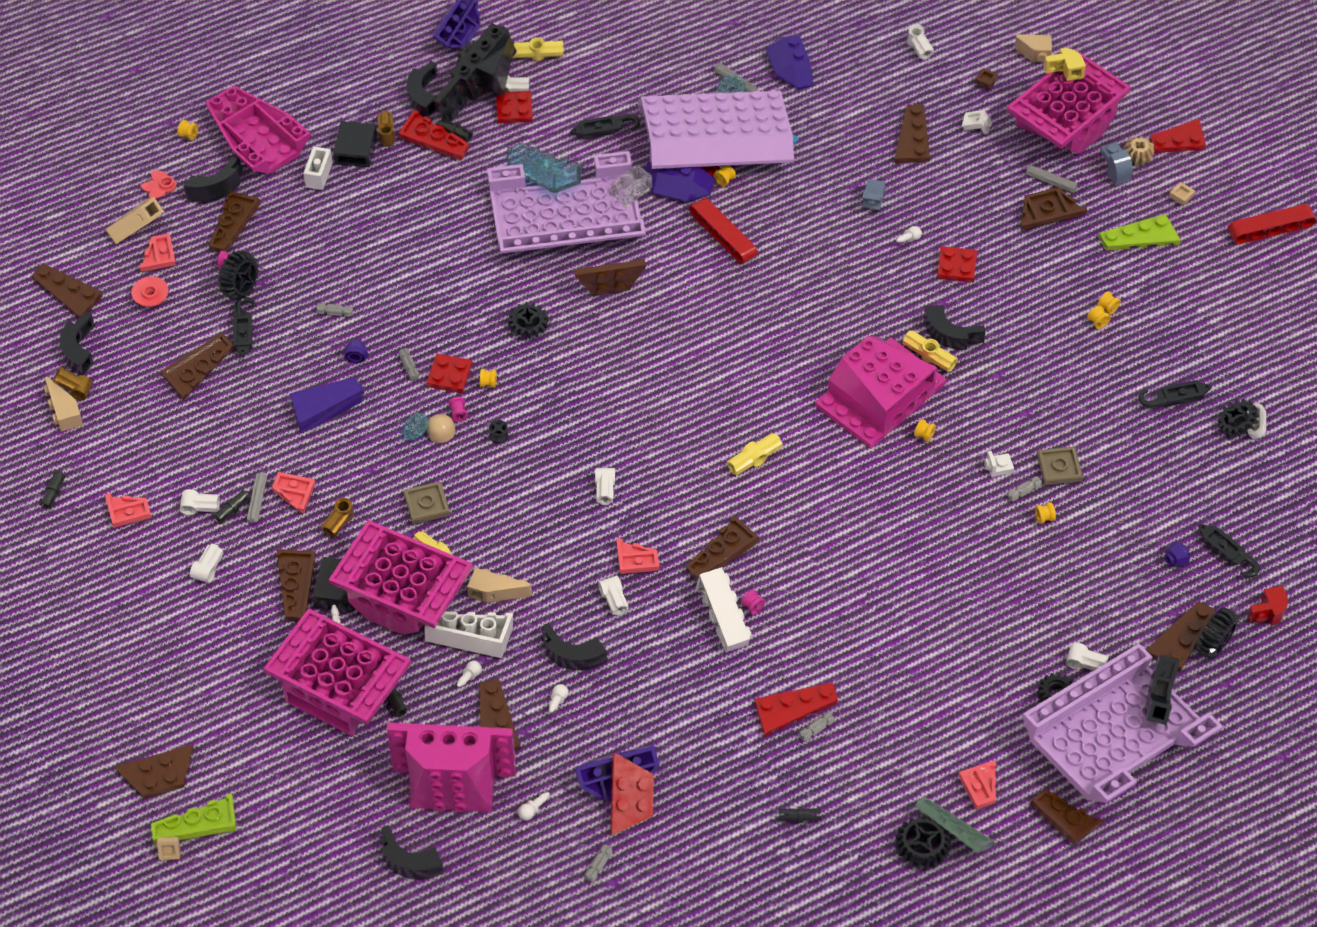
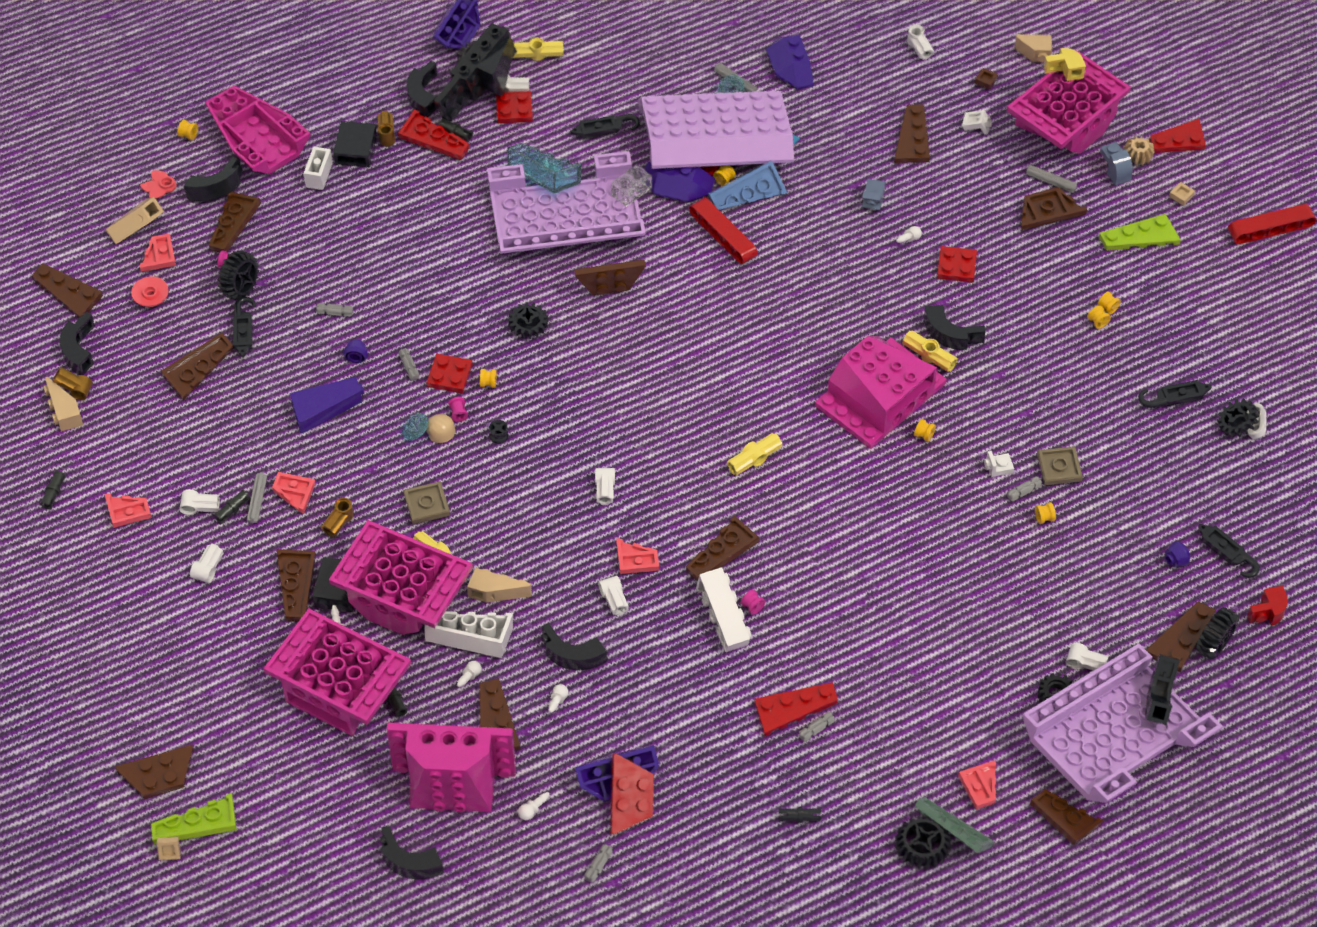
none -> medium blue wing [708,161,787,210]

